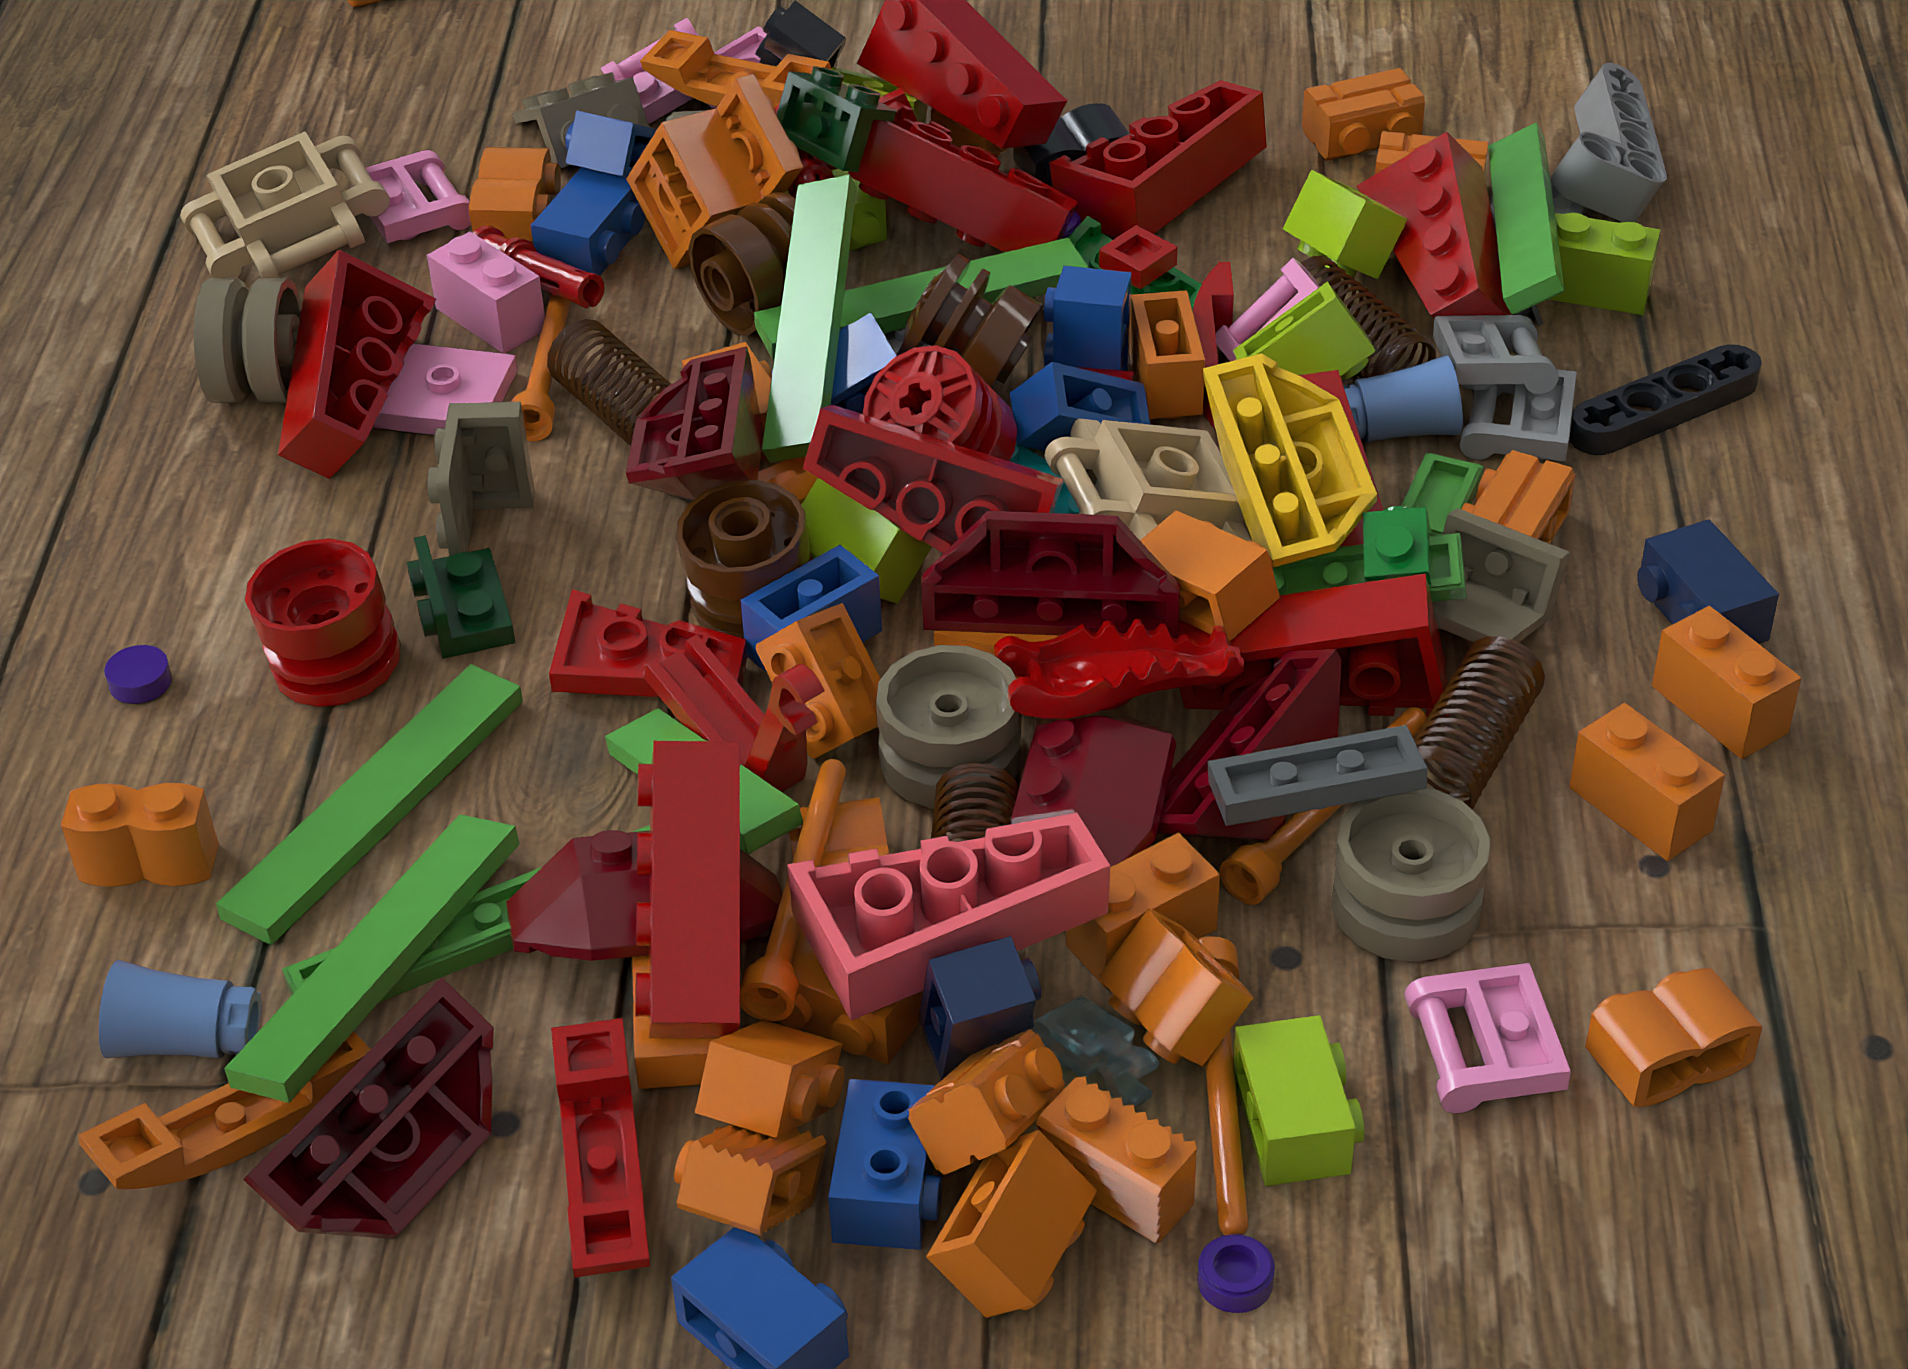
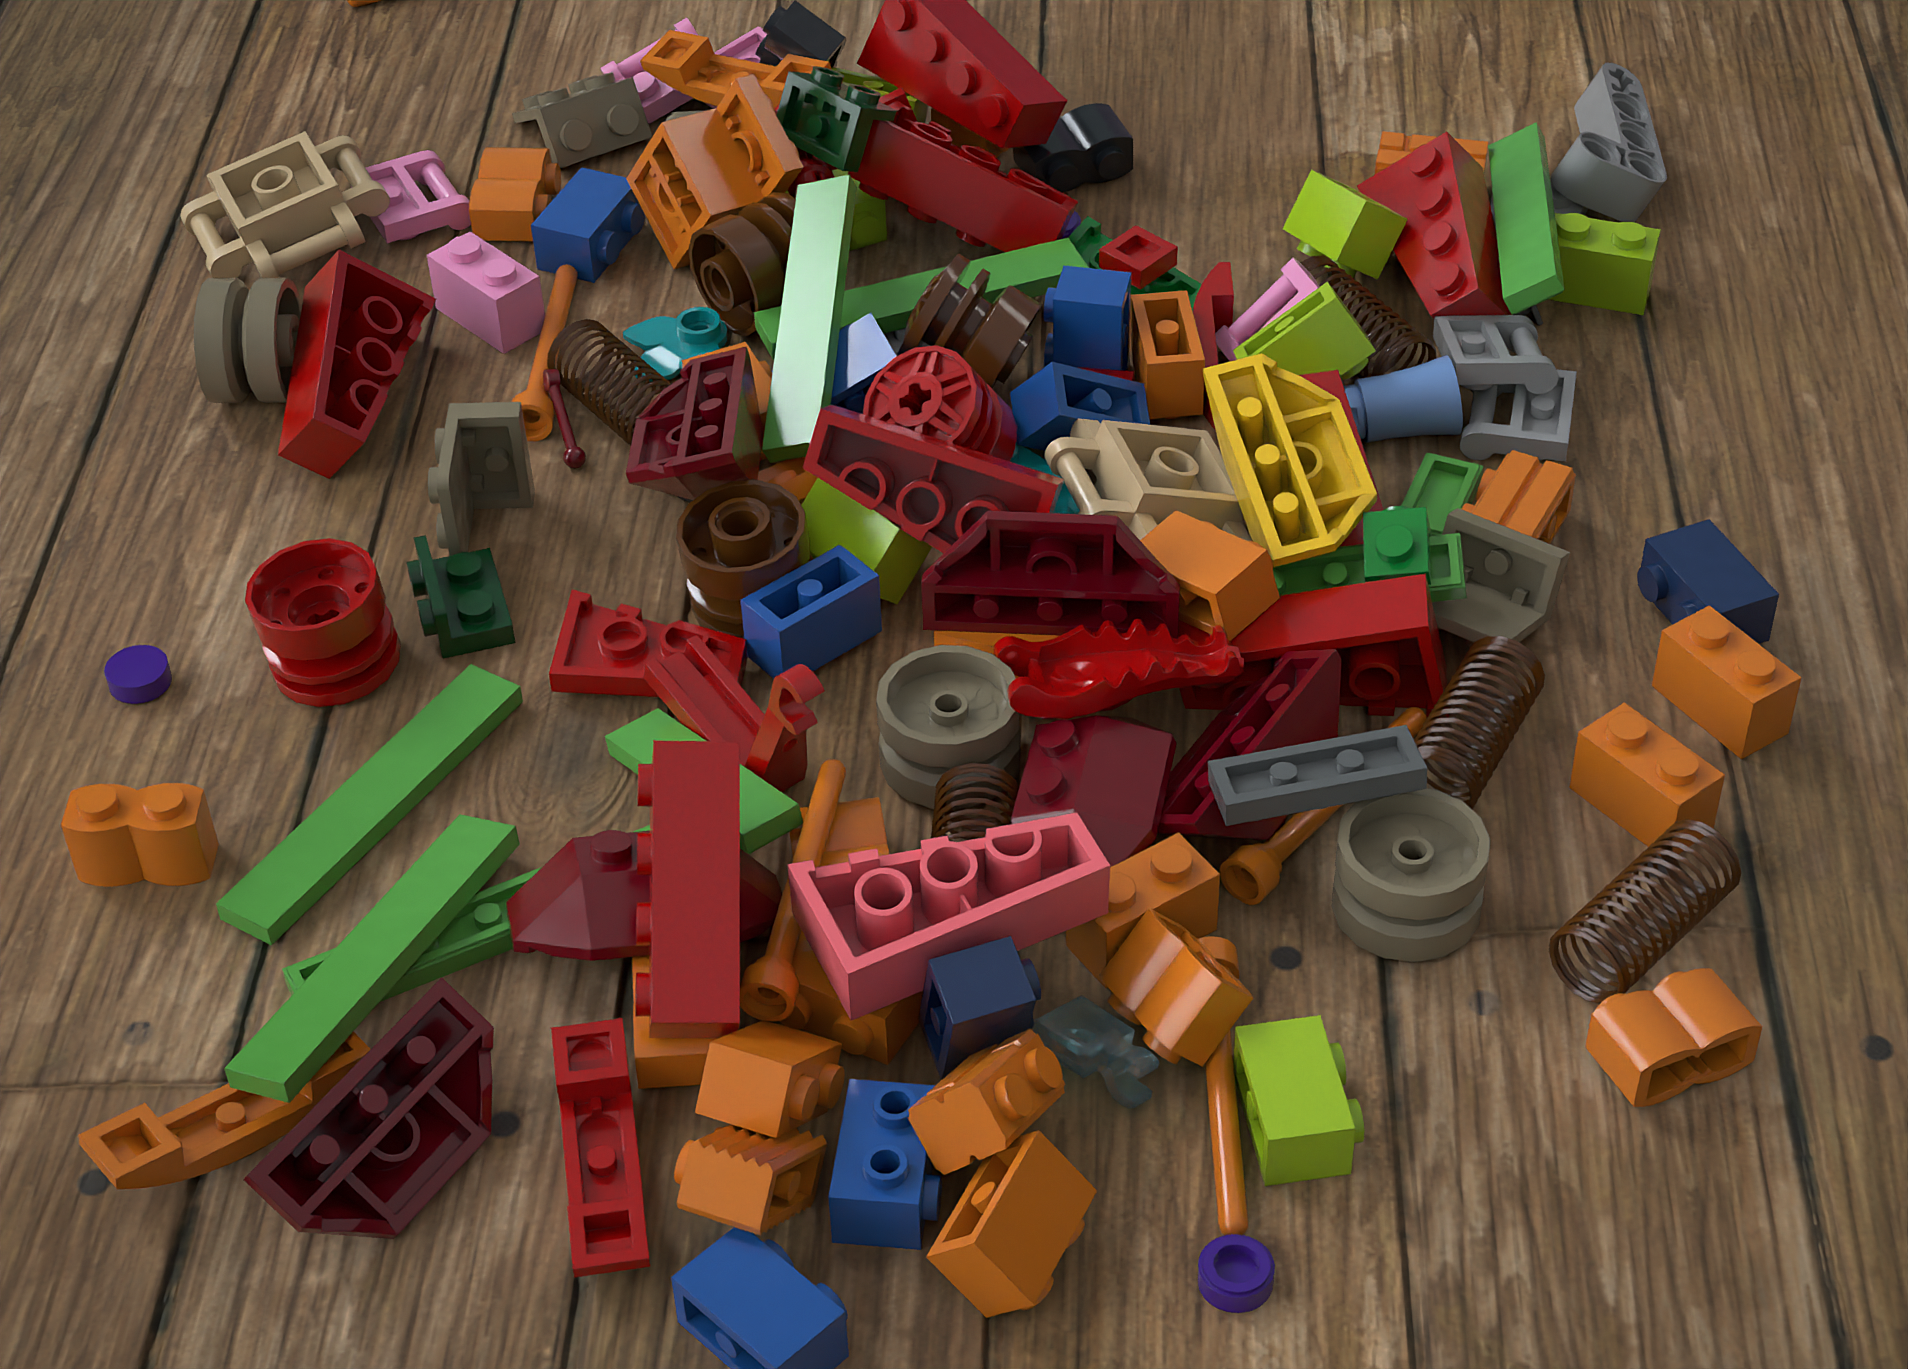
medium blue plant [99,960,262,1059] -> none
bright pink plate [374,344,518,435] -> none
red pin [473,226,605,309] -> none
brick [565,110,657,177] -> none
orange bracket [756,603,881,759] -> none
orange brick [1035,1076,1197,1243] -> none
red wedge [1050,80,1267,237] -> none
orange brick [1302,68,1425,161] -> none
bright pink plate [1404,963,1571,1113] -> none
black beam [1569,344,1762,455] -> none
none -> dark red hinge [543,369,586,469]
none -> teal plate [623,307,728,382]
none -> reddish brown piece [1548,819,1741,1004]

